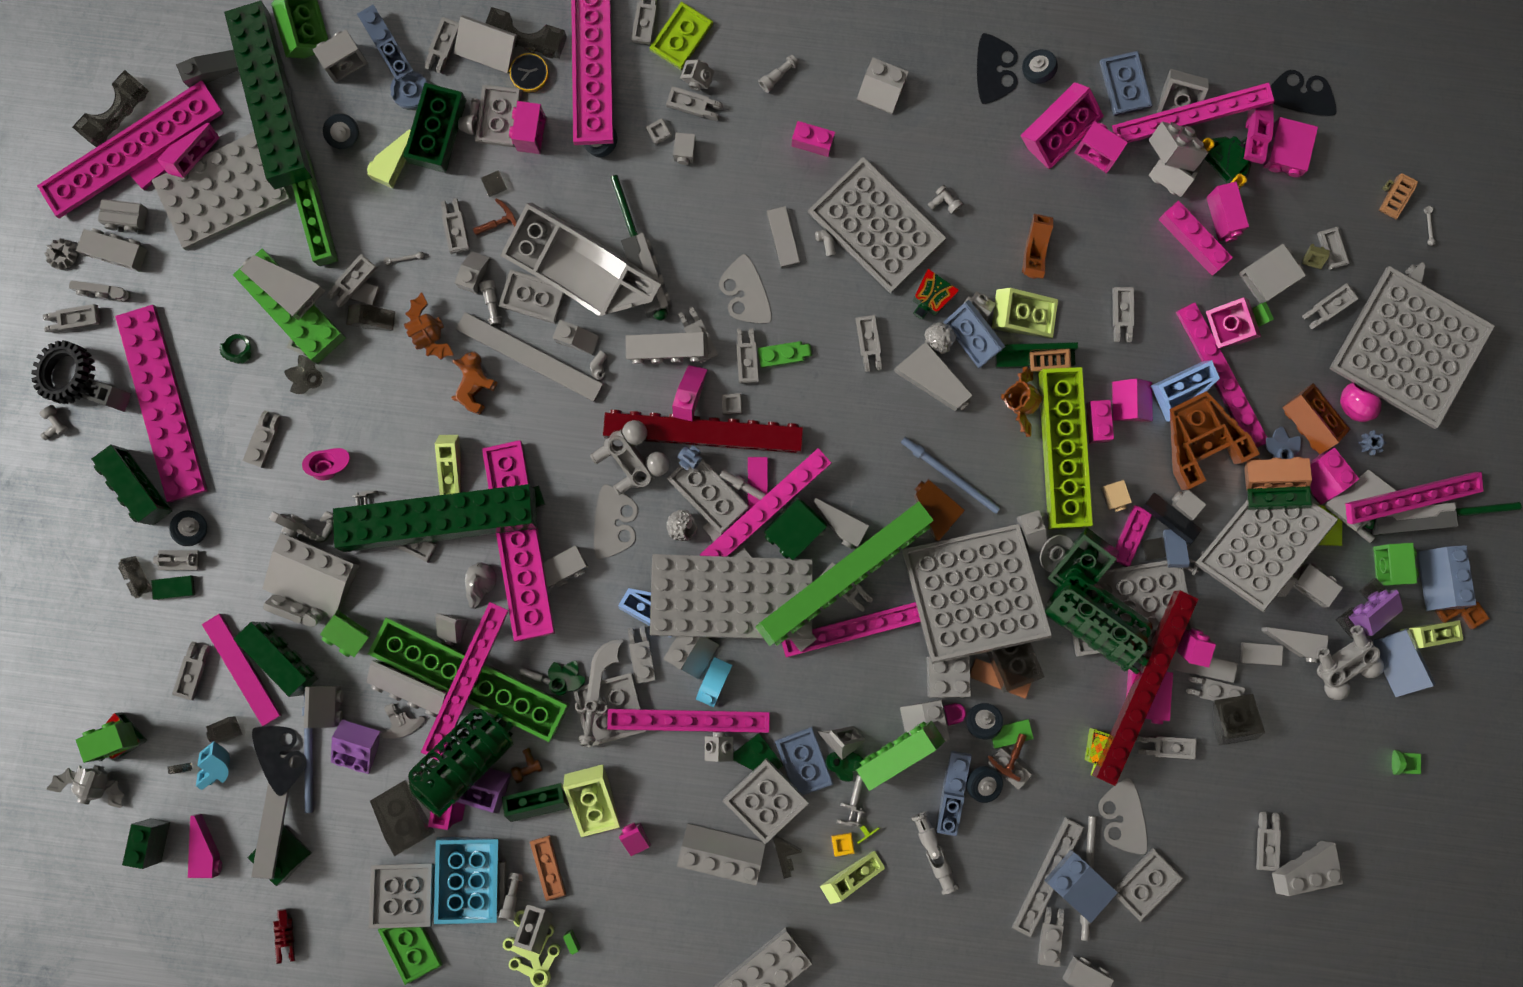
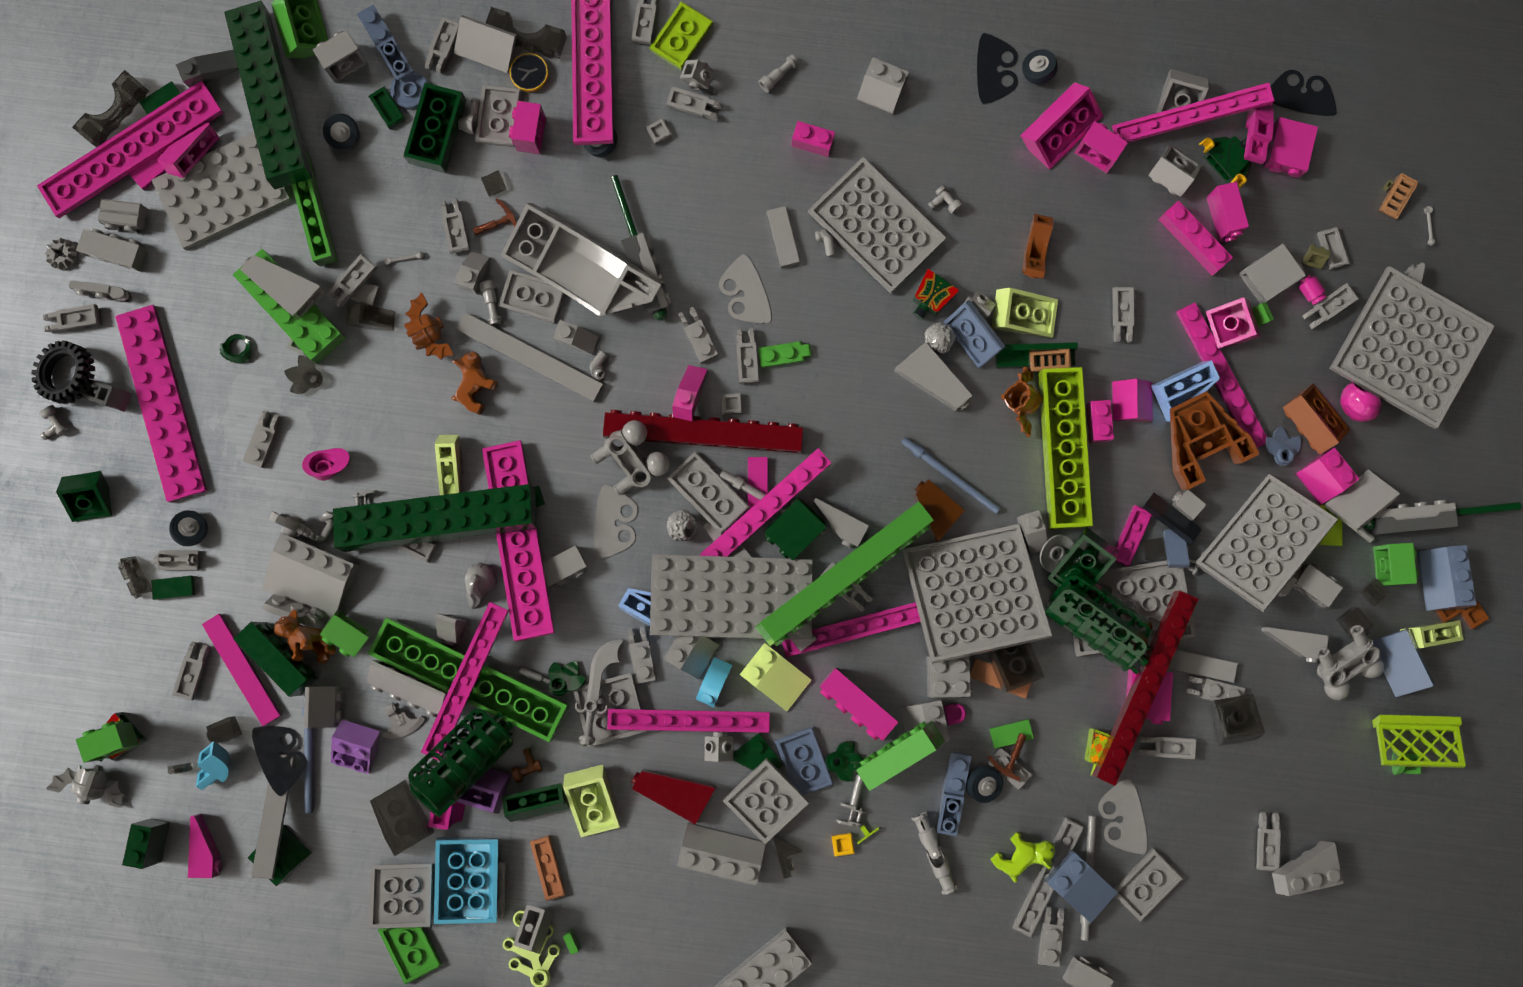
dark green brick [91,444,172,526] -> none
dark red hinge [273,909,295,964] -> none
yellowish green slope [367,129,411,189] -> none
light grey piece [498,873,522,921] -> none
dark pink slope [619,822,651,856] -> none
light grey brick [626,332,708,364] -> none
light grey brick [673,132,696,165] -> none
sand blue gear [678,445,702,470] -> none
light grey slope [817,726,866,760] -> none
yellowish green slope [820,851,885,904] -> none
light grey hinge [855,315,882,372] -> none
black wheel [966,703,1003,740] -> none
sand blue tile [1099,51,1153,116] -> none
tan brick [1101,480,1132,512] -> none
light grey brick [1149,122,1208,172] -> none
dark pink brick [1177,628,1216,668] -> none
light grey tile [1240,643,1283,666] -> none
nougat brick [1244,457,1312,490] -> none
dark green tile [1247,486,1312,510] -> none
dark pink plate [1345,472,1484,524] -> none
medium lavender slope [1349,589,1403,636] -> none
sand blue gear [1358,430,1387,456] -> none
none -> dark green slope [56,471,112,522]
none -> dark green tile [139,81,181,115]
none -> dark orange animal [274,609,336,663]
none -> dark green tile [368,86,406,129]
none -> dark red slope [631,769,716,825]
none -> yellowish green slope [740,643,811,711]
none -> dark pink brick [819,668,898,741]
none -> lime animal [990,832,1056,883]
none -> dark pink brick [1298,275,1327,305]
none -> lime fence [1372,715,1466,768]

